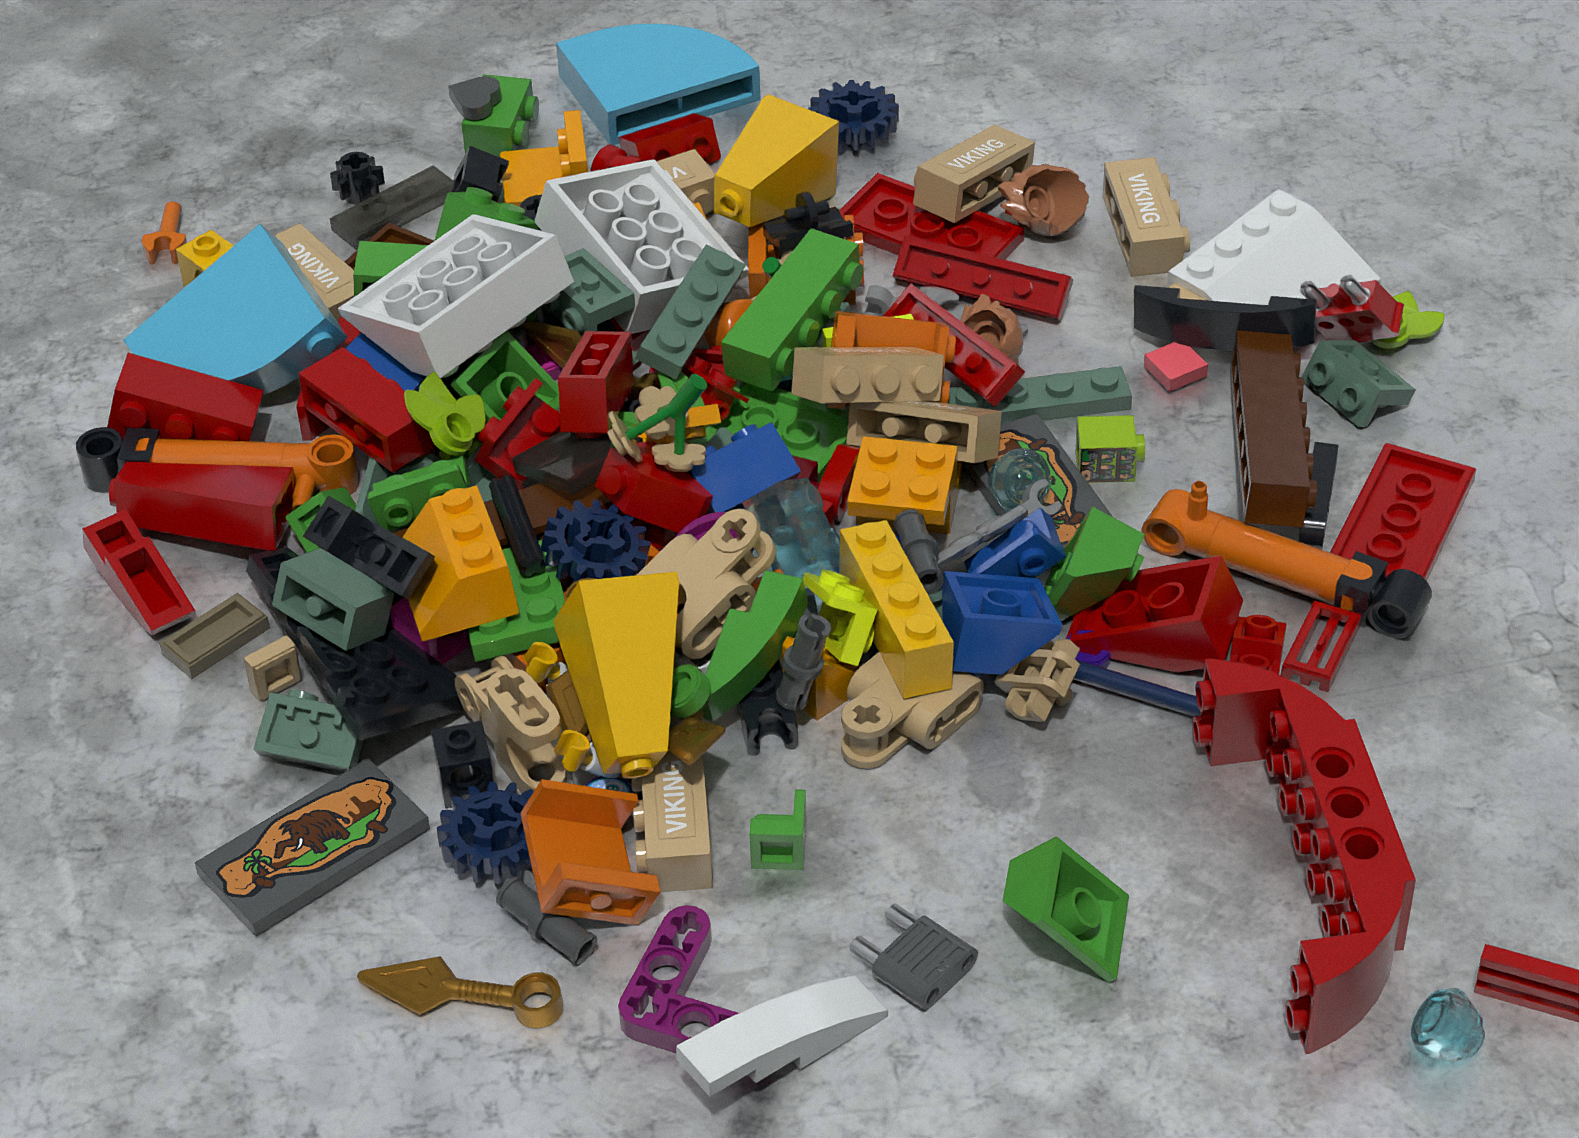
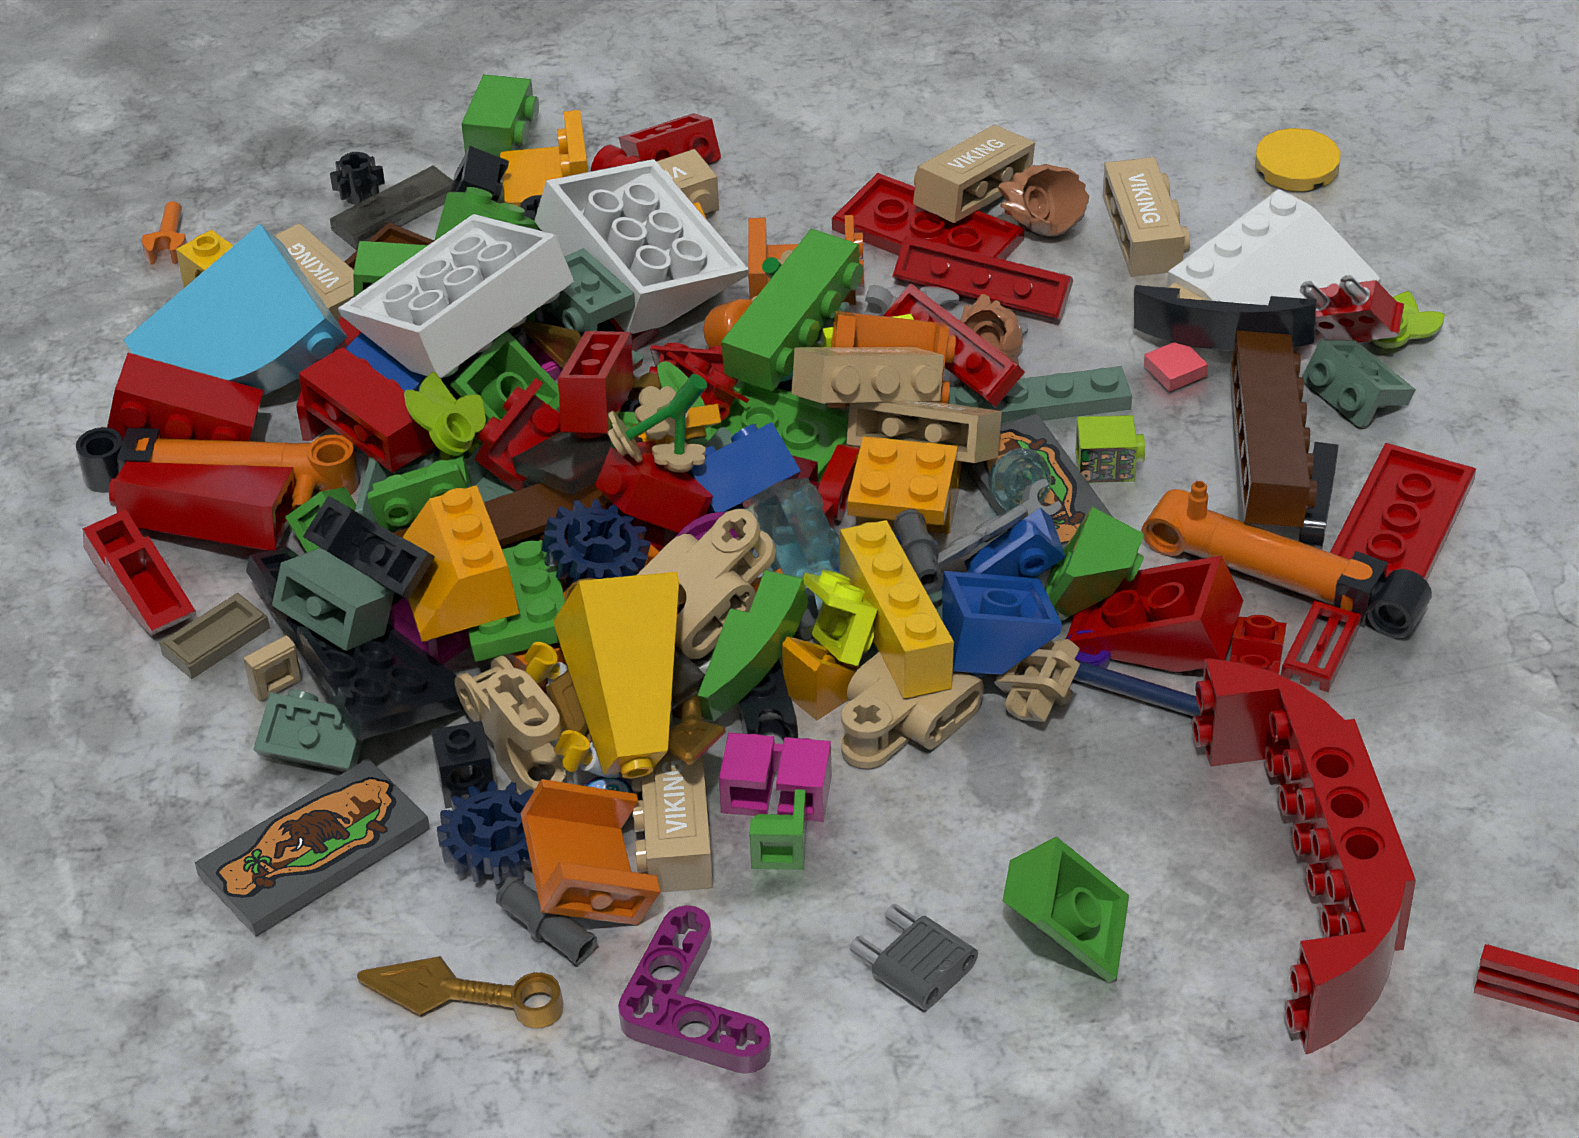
dark grey tile [448,76,501,121] -> none
black axle [489,475,546,577] -> none
medium azure brick [556,24,761,145] -> none
sand green plate [635,244,746,380] -> none
bright green tile [670,664,711,718] -> none
white slope [676,975,888,1097] -> none
yellow slope [714,94,839,227] -> none
black hips [763,192,853,259] -> none
dark grey pin [775,614,831,710] -> none
dark blue gear [808,80,899,150] -> none
clear light blue cone [1411,988,1485,1062] -> none
none -> dark pink piece [719,732,832,822]
none -> yellow tile [1255,128,1341,192]

